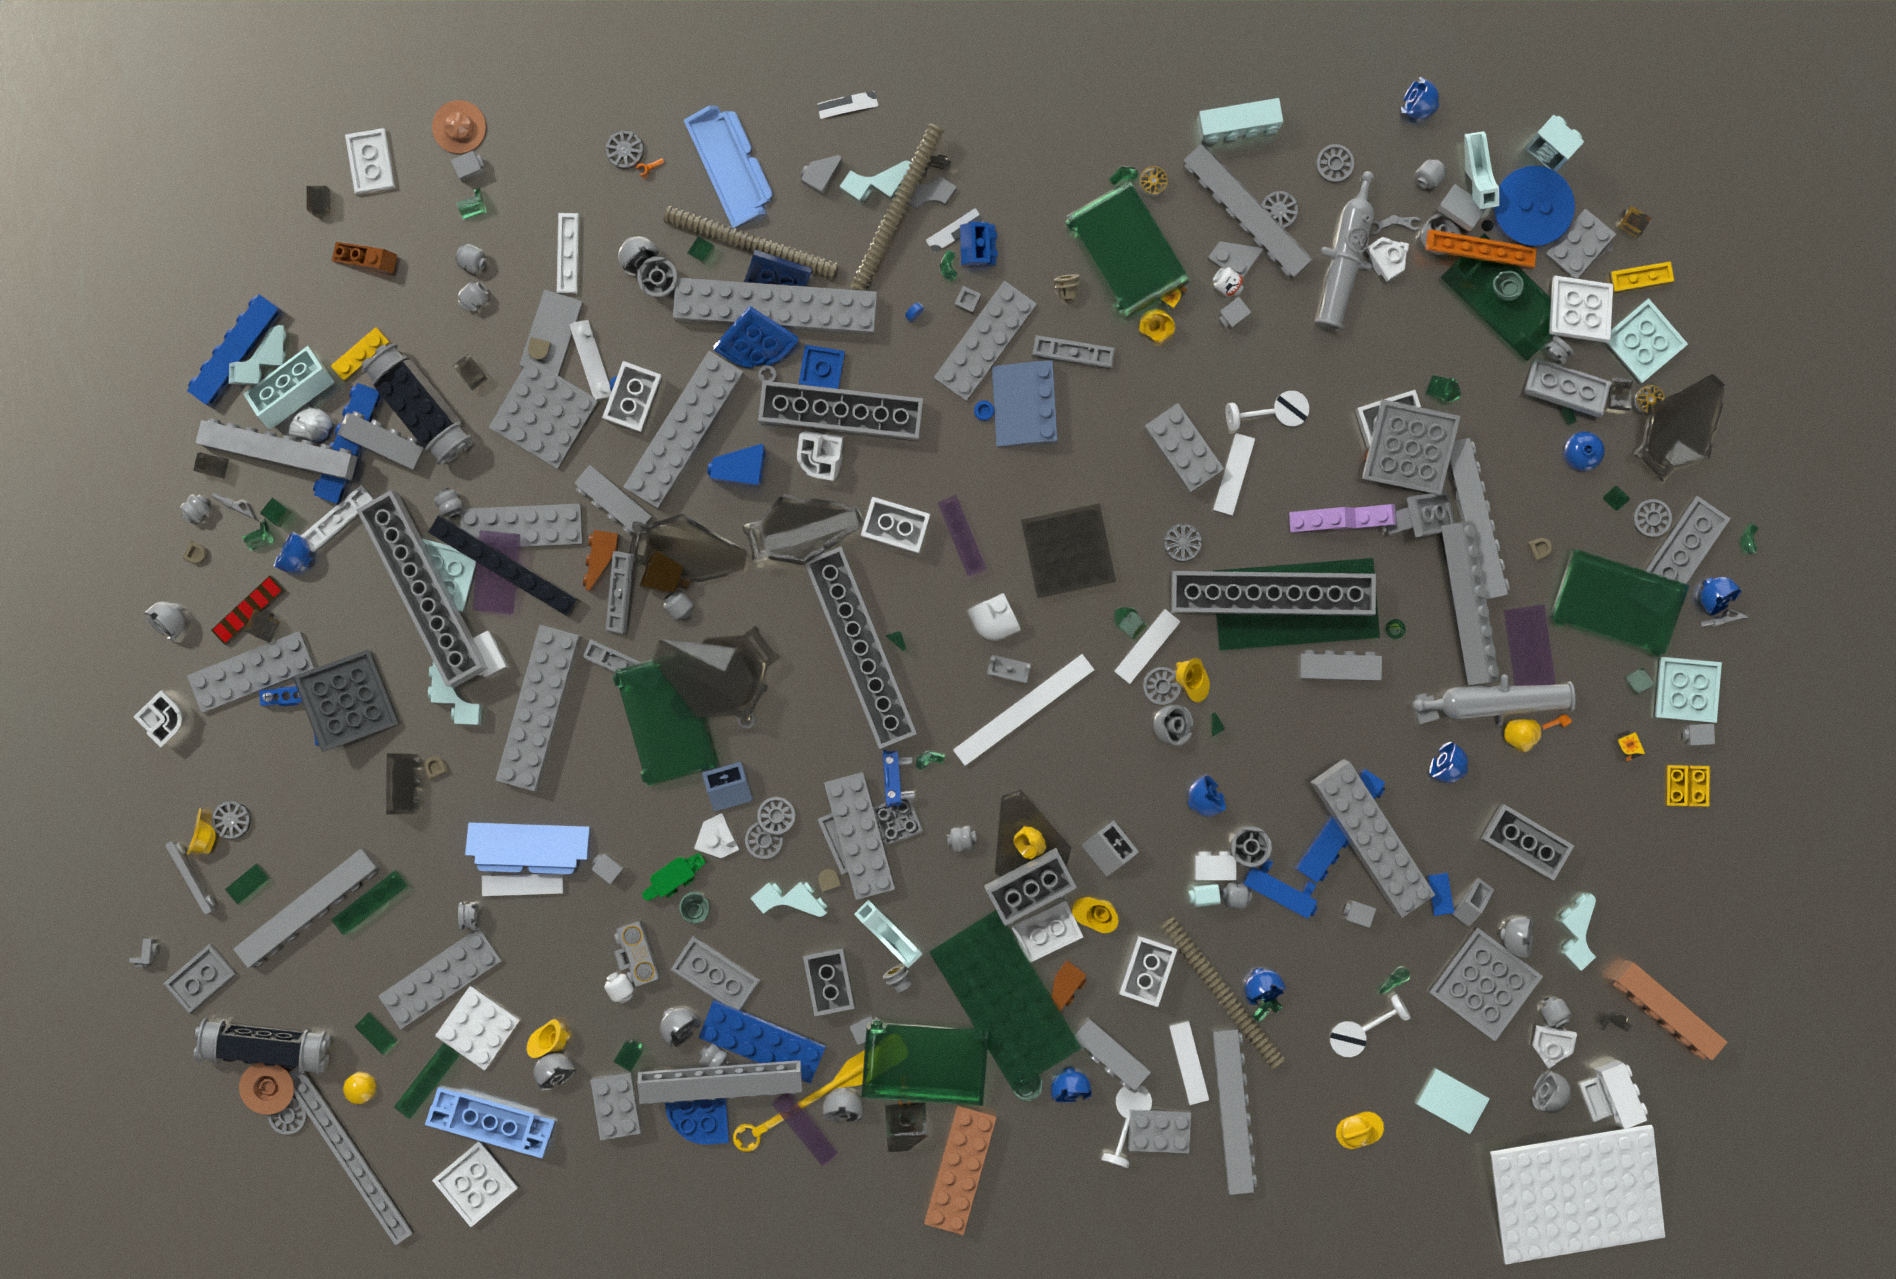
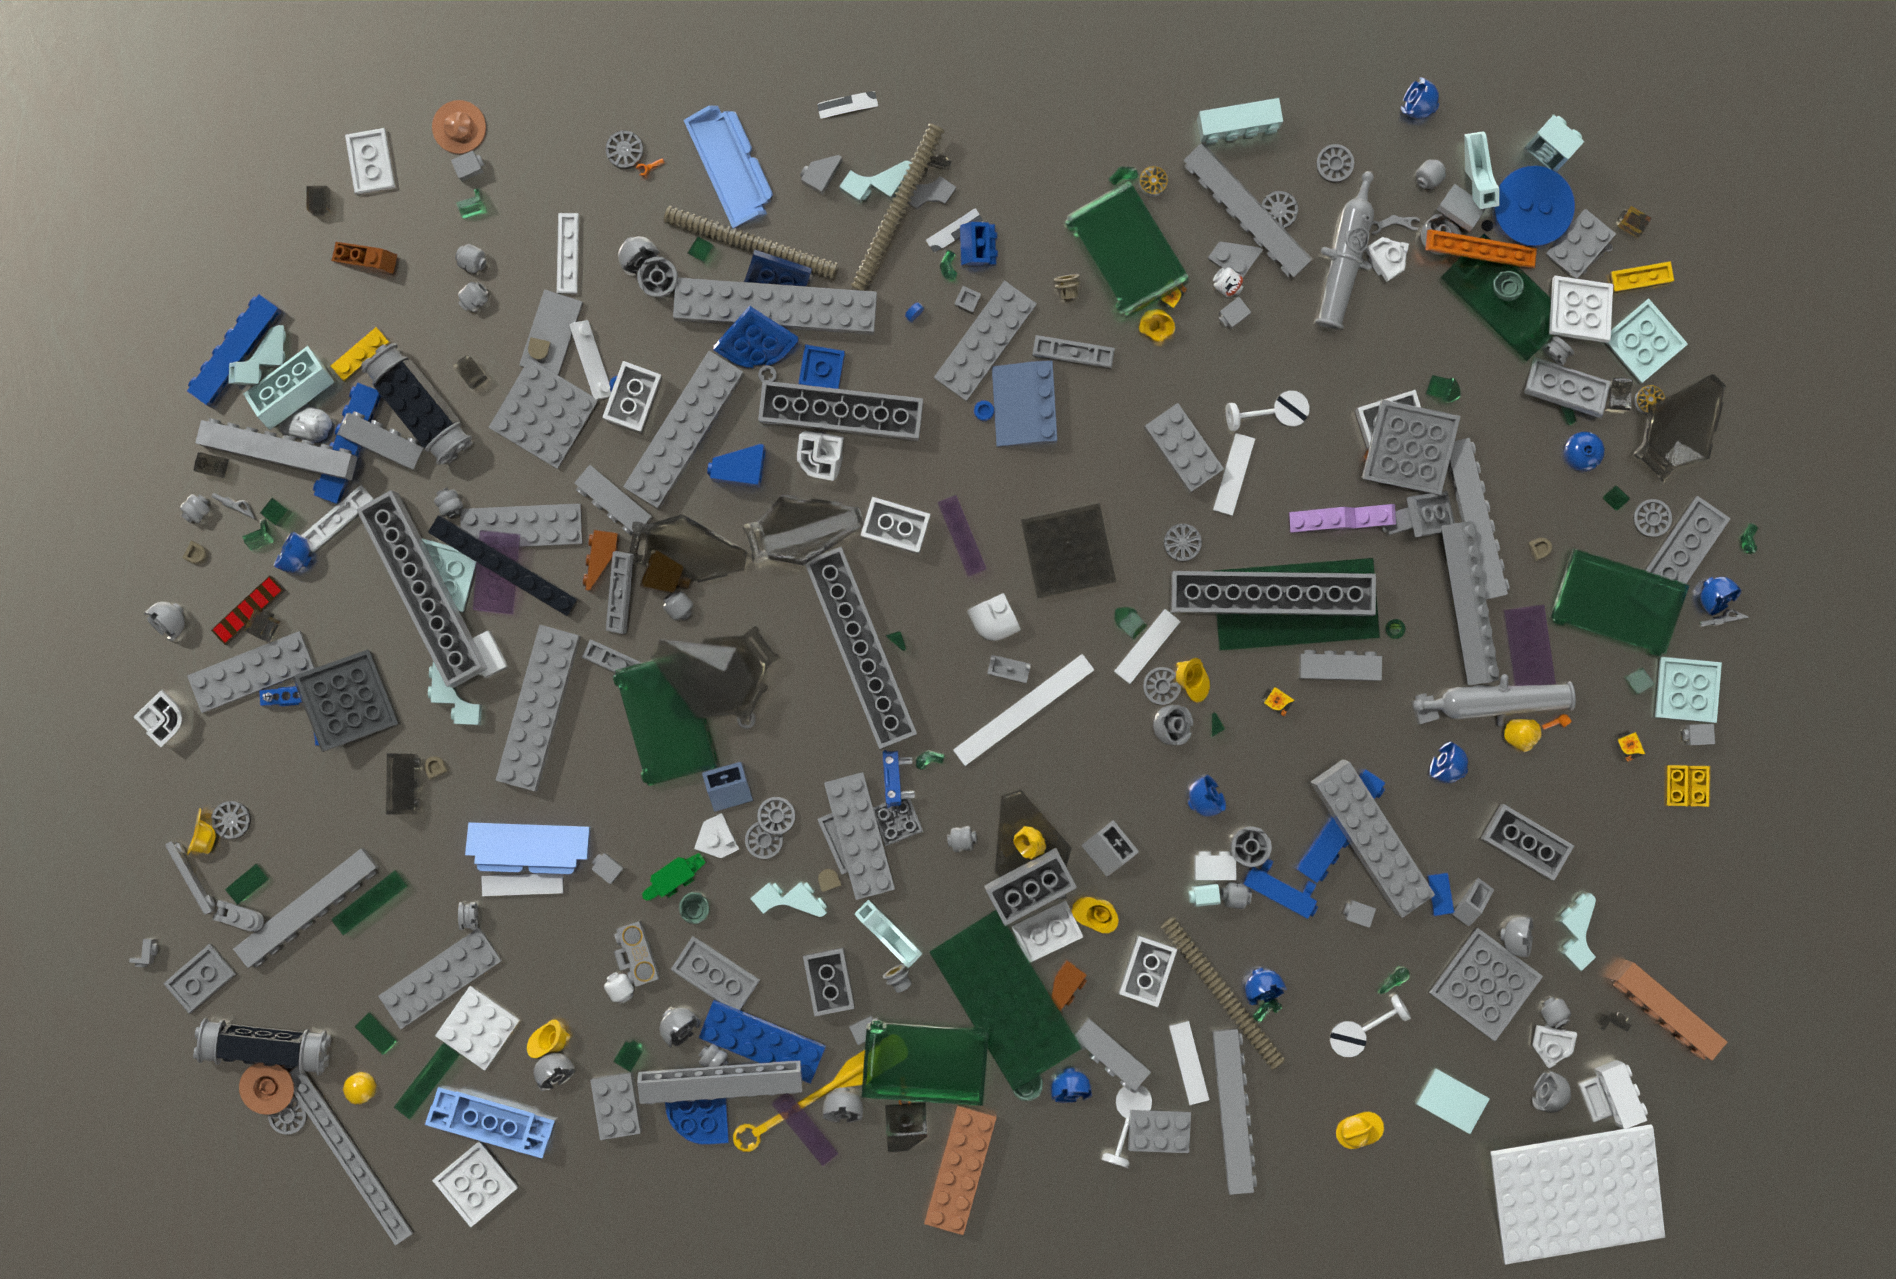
none -> light grey plate [213,900,264,932]
none -> brick [1262,686,1295,717]

